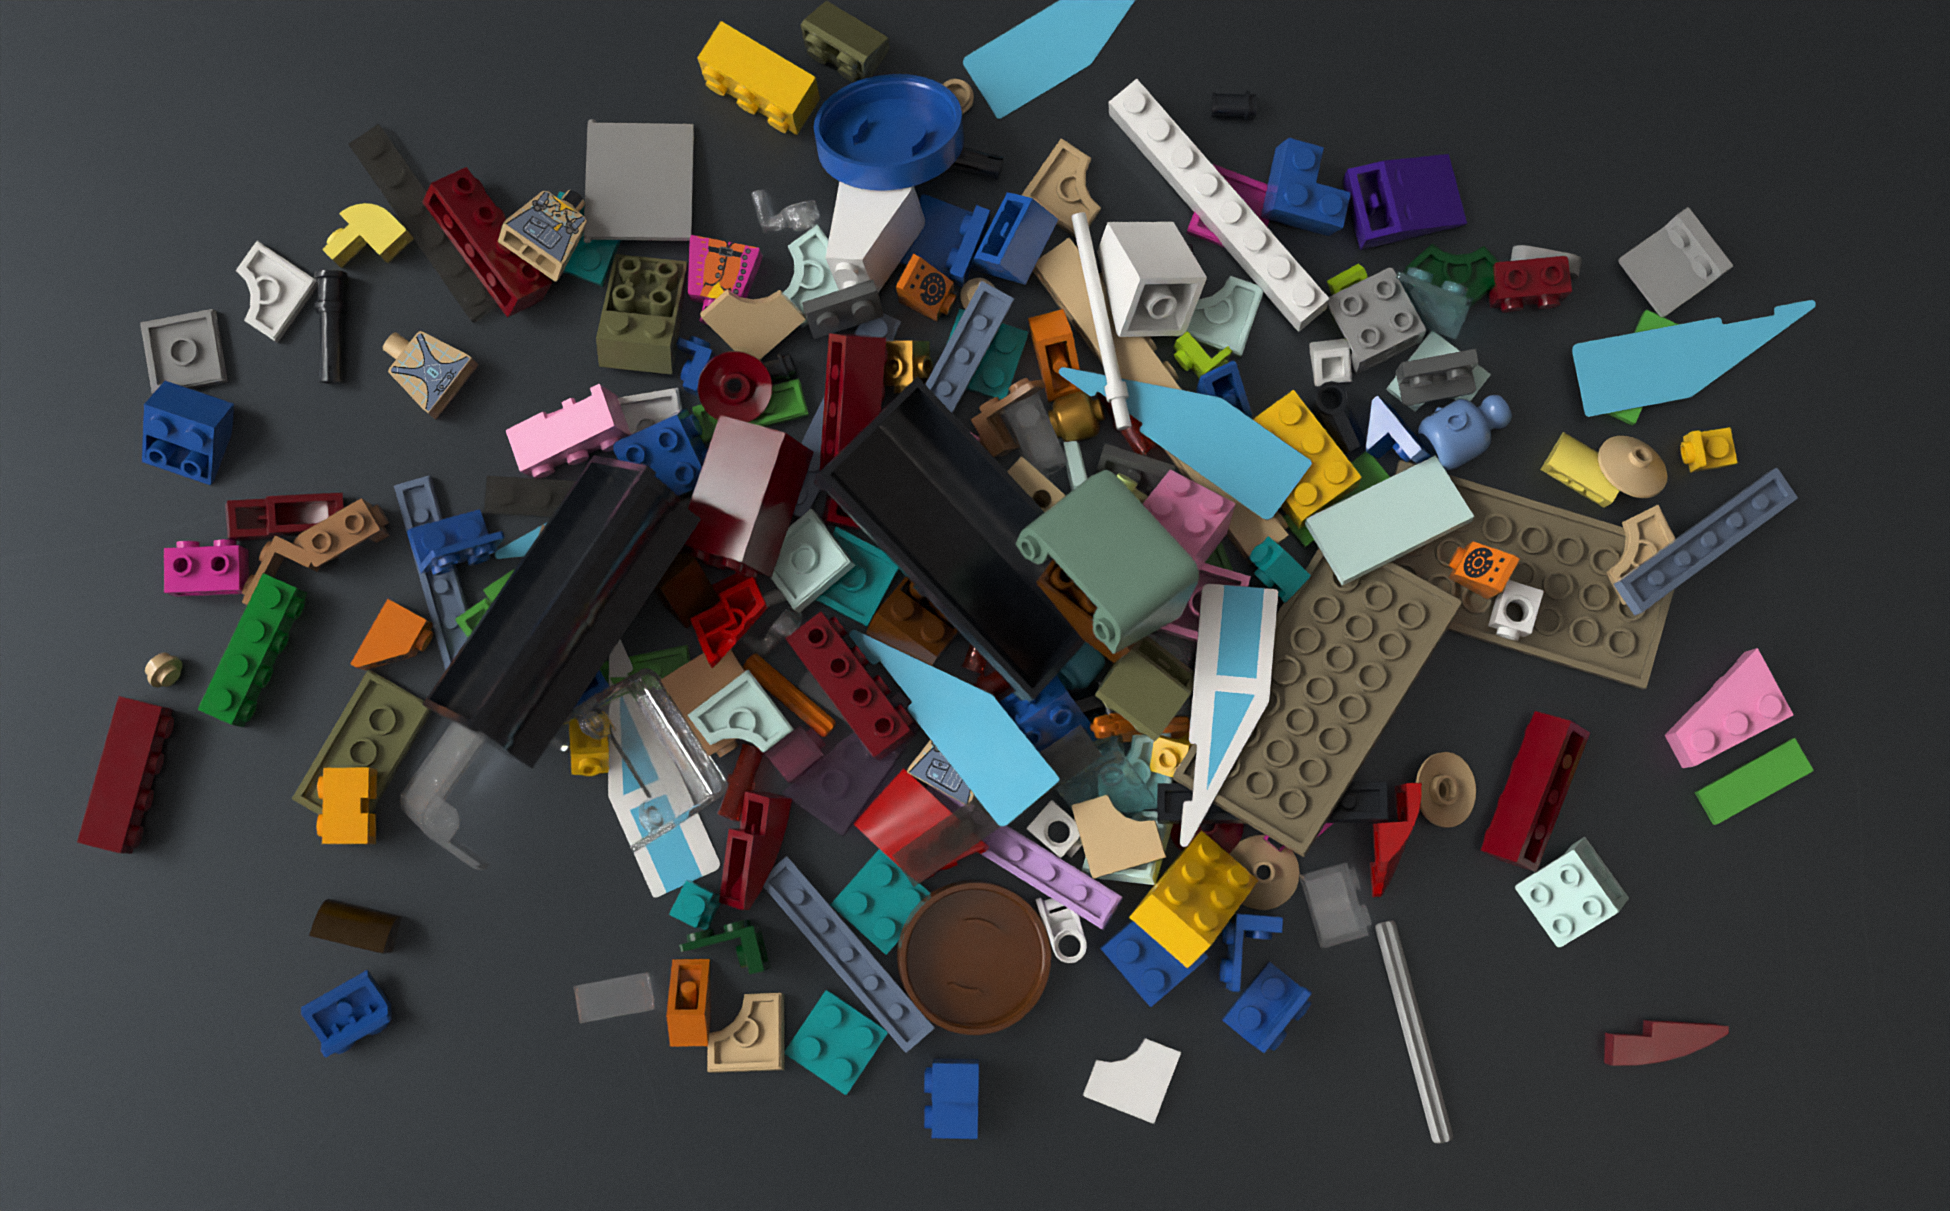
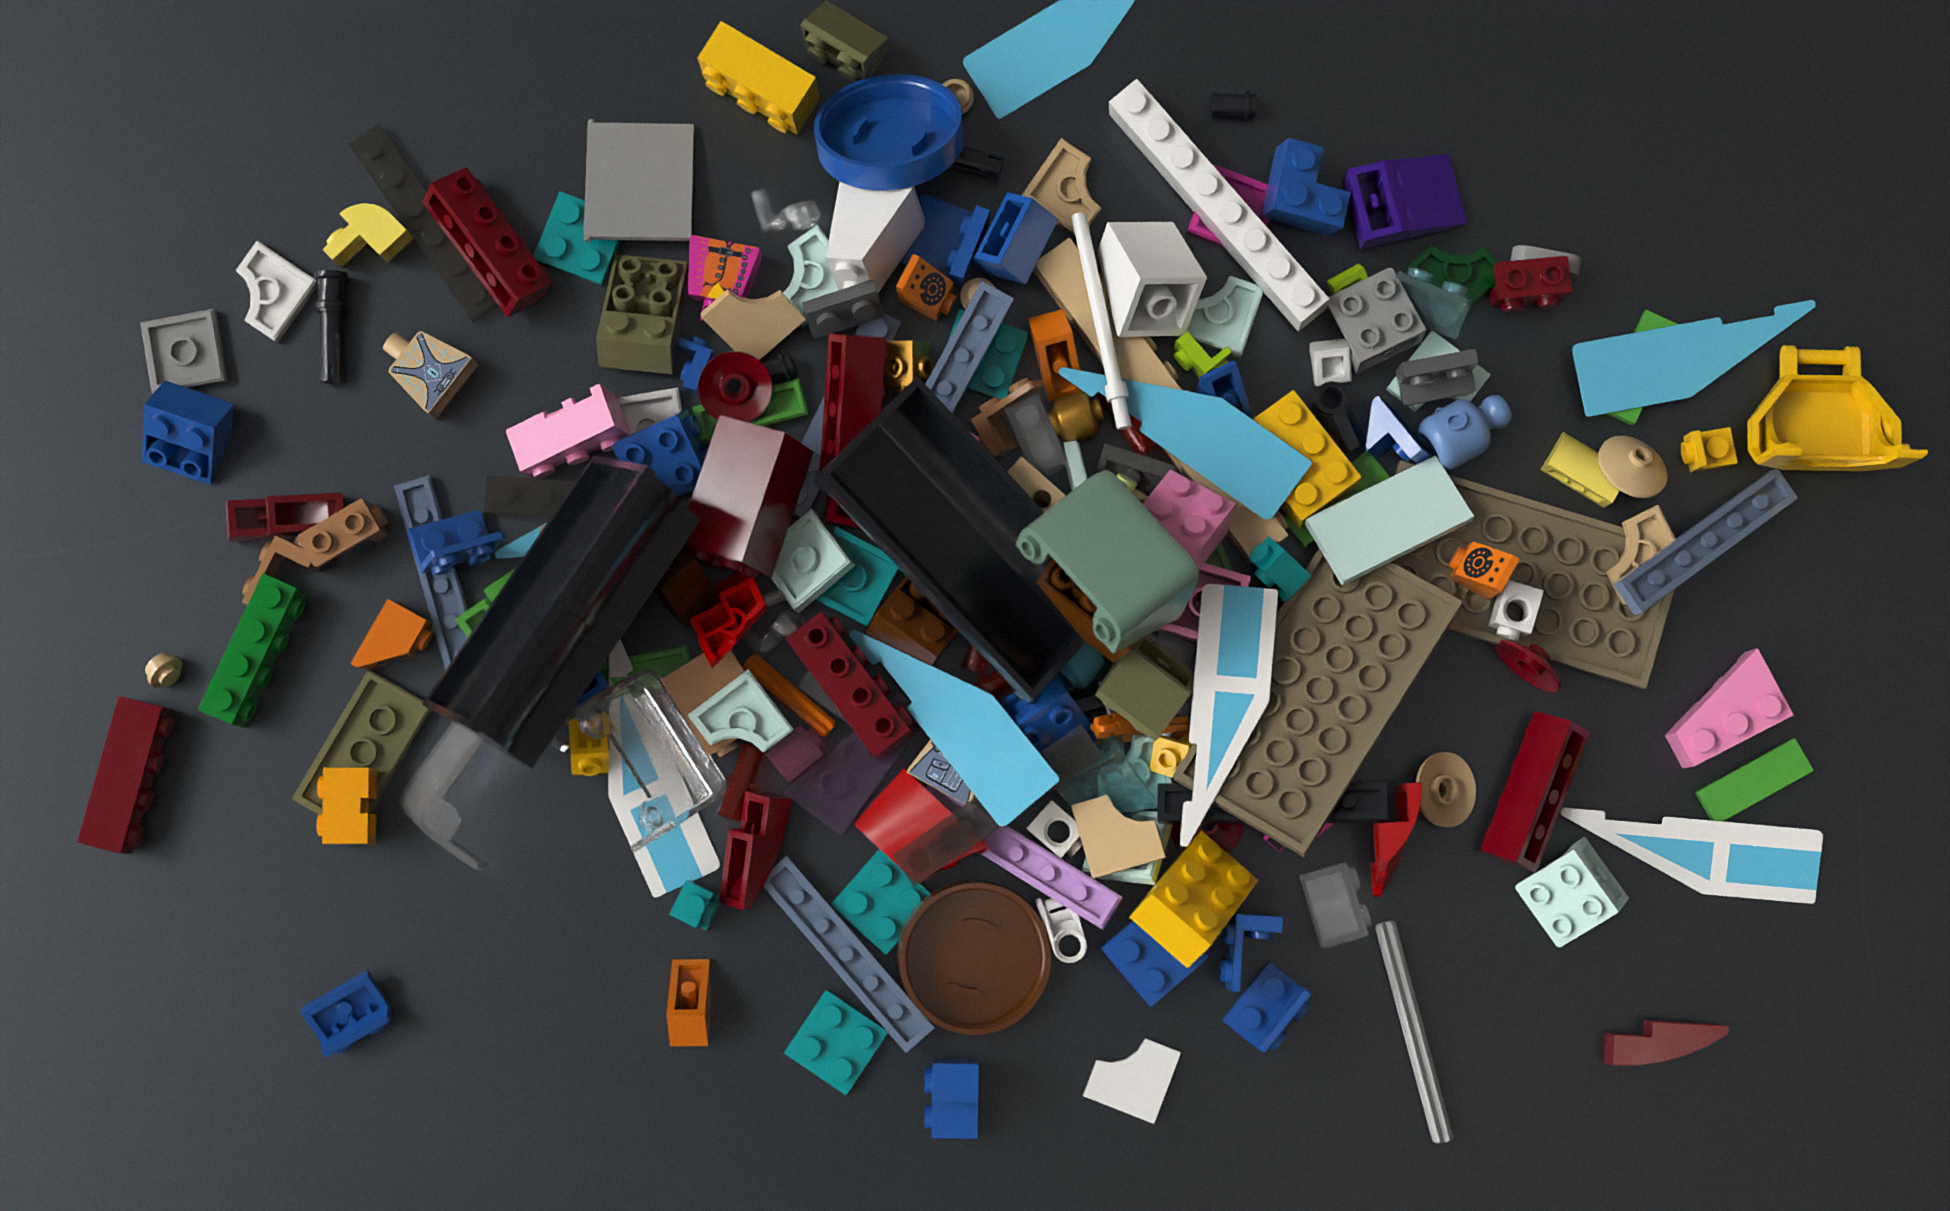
dark pink brick [164,539,249,597] -> none
dark brown brick [309,899,402,954] -> none
torso [498,190,587,282] -> none
clear tile [573,972,656,1023] -> none
dark green bracket [679,919,771,975] -> none
tan tile [707,993,784,1073] -> none
tan dish [1229,835,1300,910] -> none
light grey bracket [1618,207,1733,318] -> none
none -> dark red dish [1496,640,1561,693]
none -> white sticker [1560,808,1823,904]
none -> yellow piece [1747,345,1928,471]

